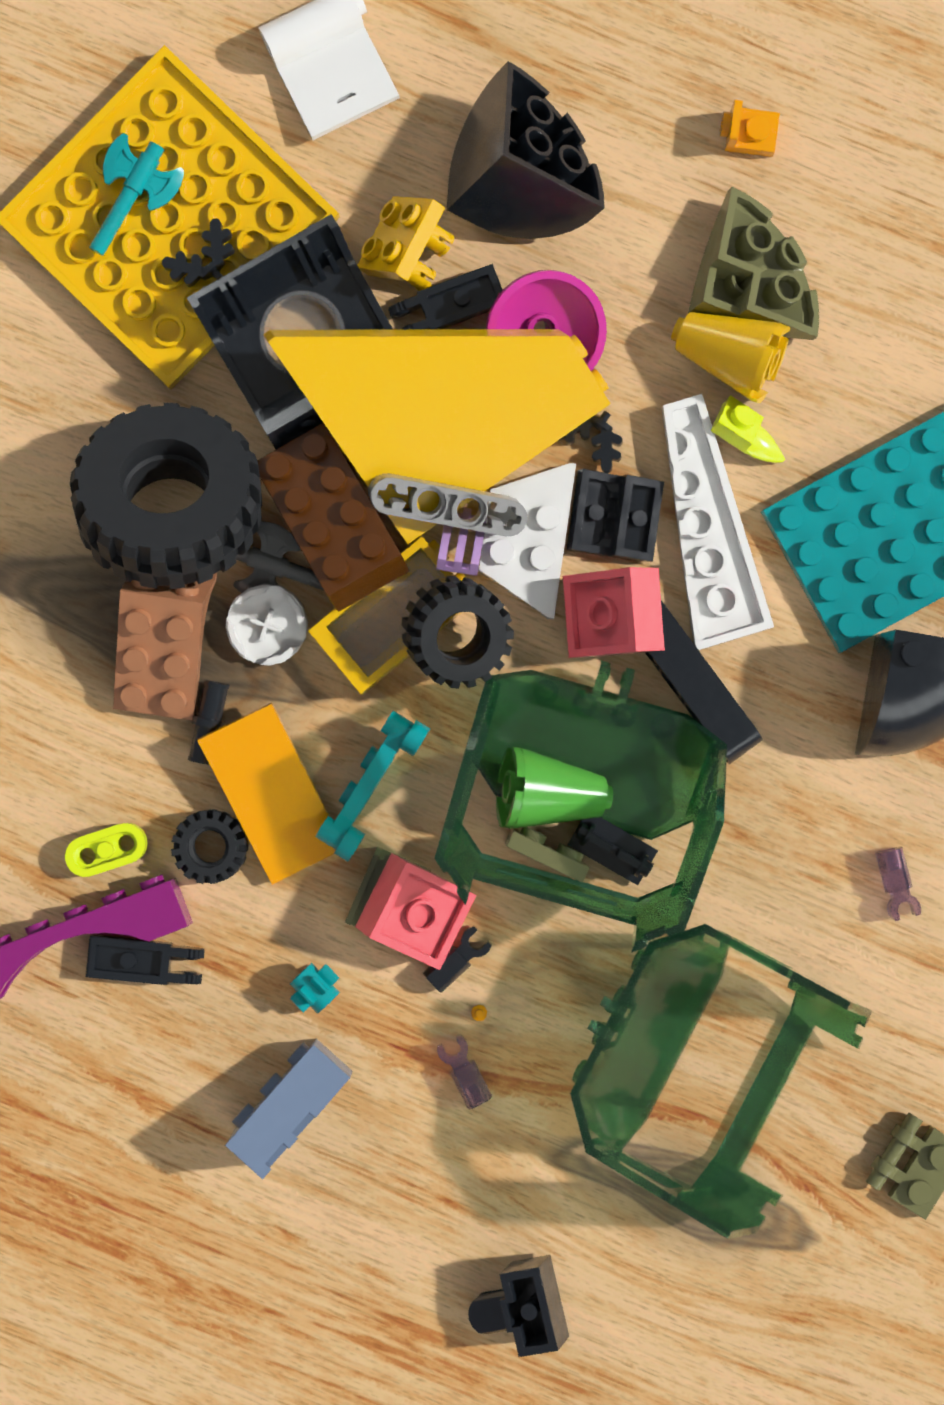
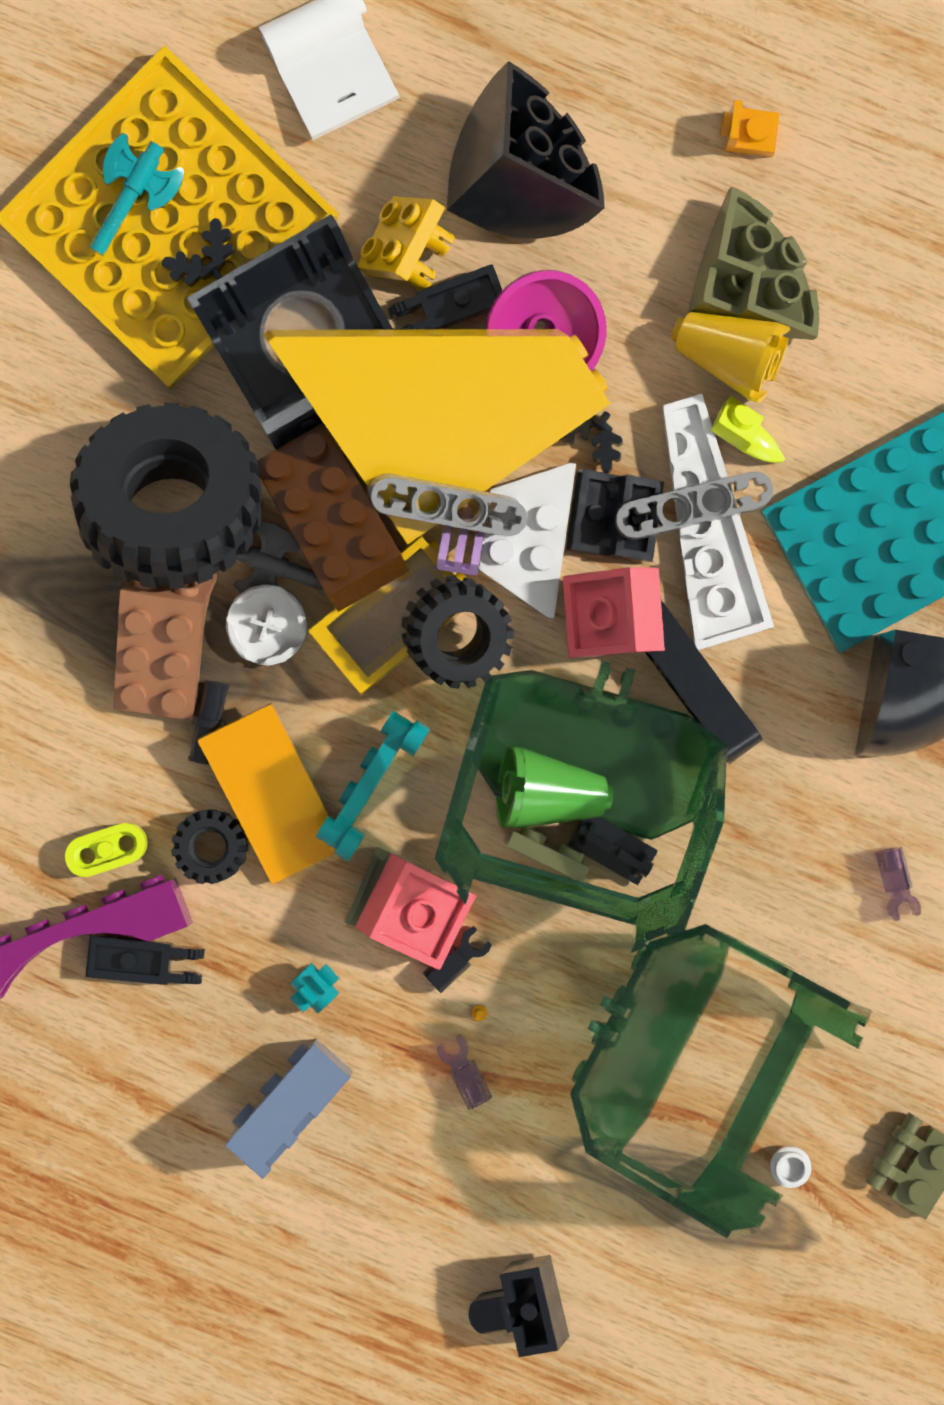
none -> light grey beam [615,472,773,540]
none -> white plate [770,1146,811,1188]

